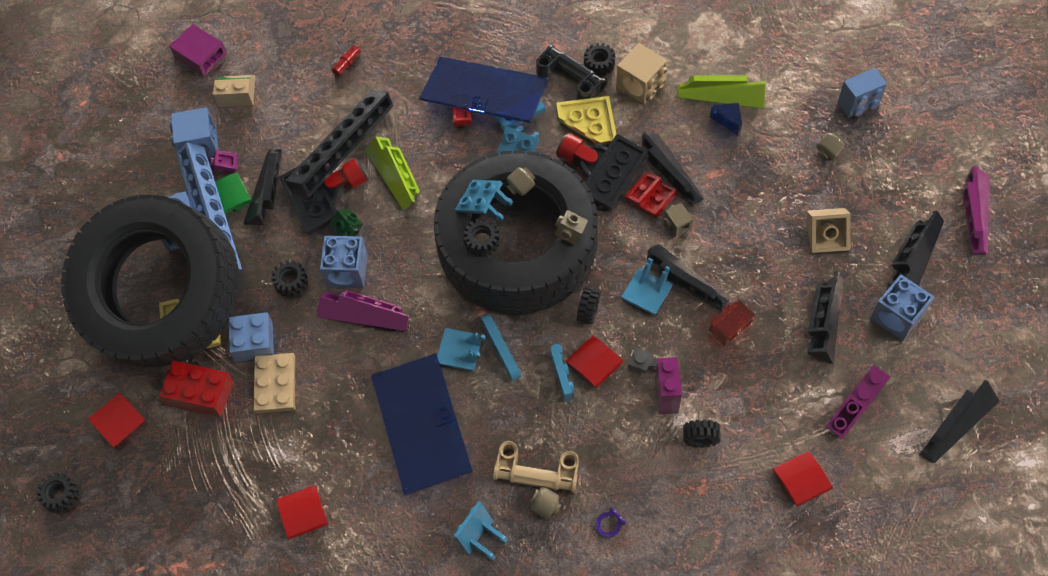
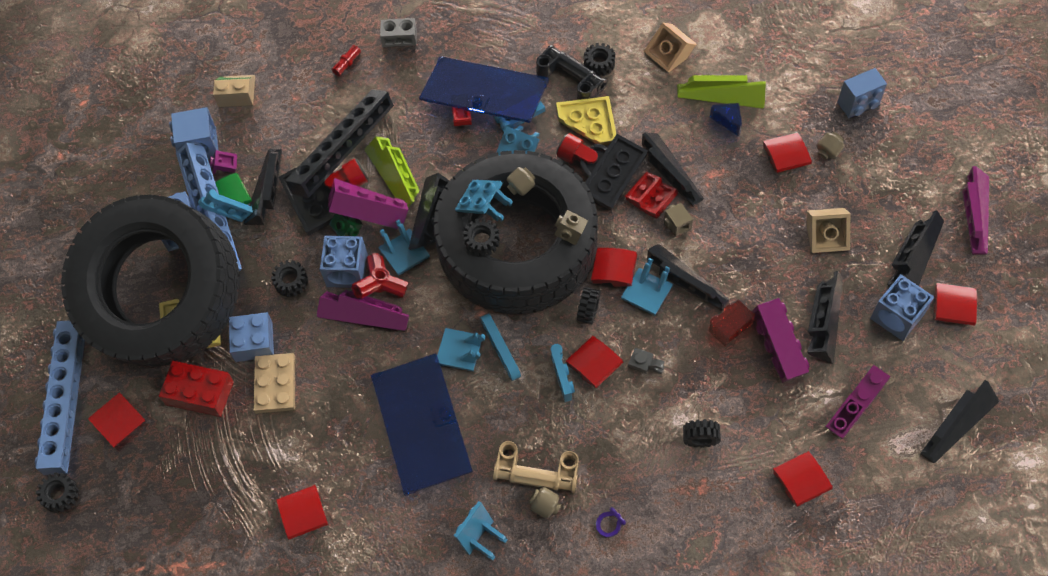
magenta brick [169,24,227,76] -> none
tan brick [616,43,668,104] -> none
magenta brick [655,357,682,415] -> none
none -> medium blue brick [35,321,85,475]
none -> dark azure plate [198,189,253,222]
none -> magenta wedge [328,178,408,229]
none -> red piece [351,253,409,299]
none -> dark azure plate [378,219,430,276]
none -> light grey brick [380,18,417,47]
none -> black wedge [408,173,450,250]
none -> red slope [591,248,637,287]
none -> light nougat slope [644,23,697,72]
none -> magenta wedge [749,298,809,383]
none -> red slope [763,133,812,173]
none -> red slope [934,283,977,326]

